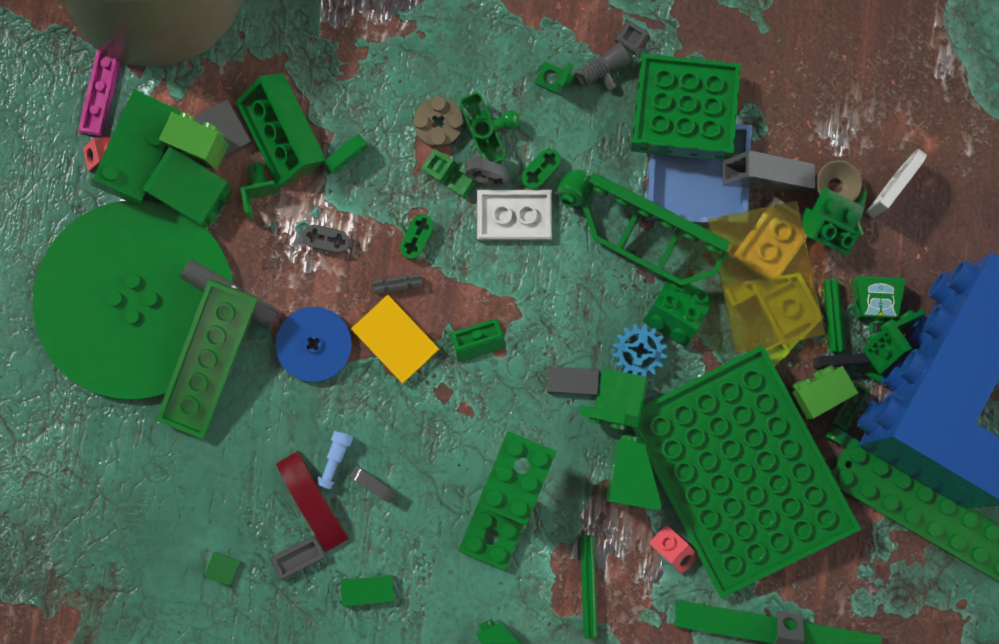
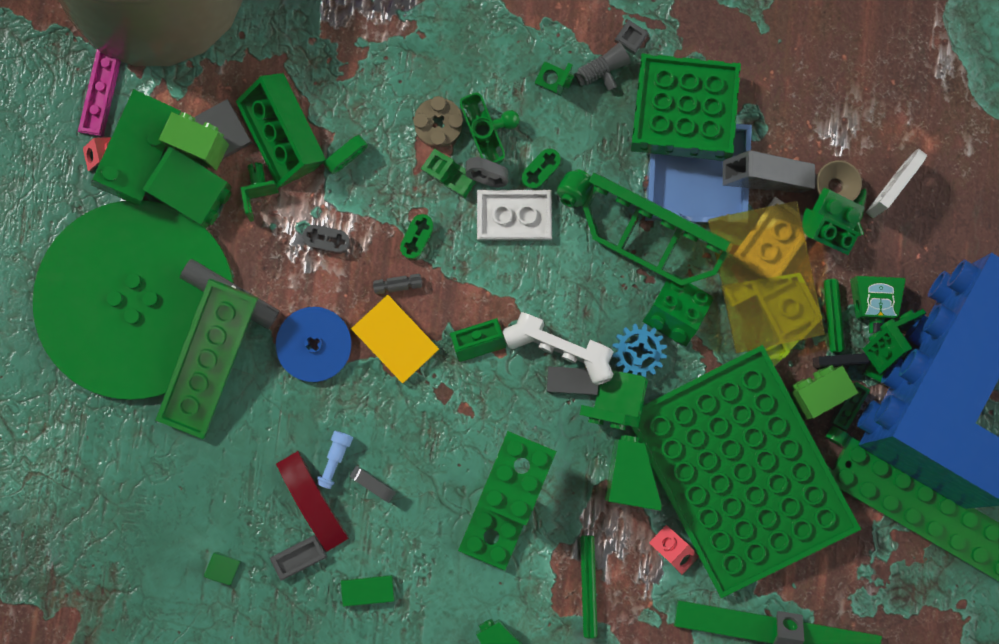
none -> white plate [503,312,614,385]

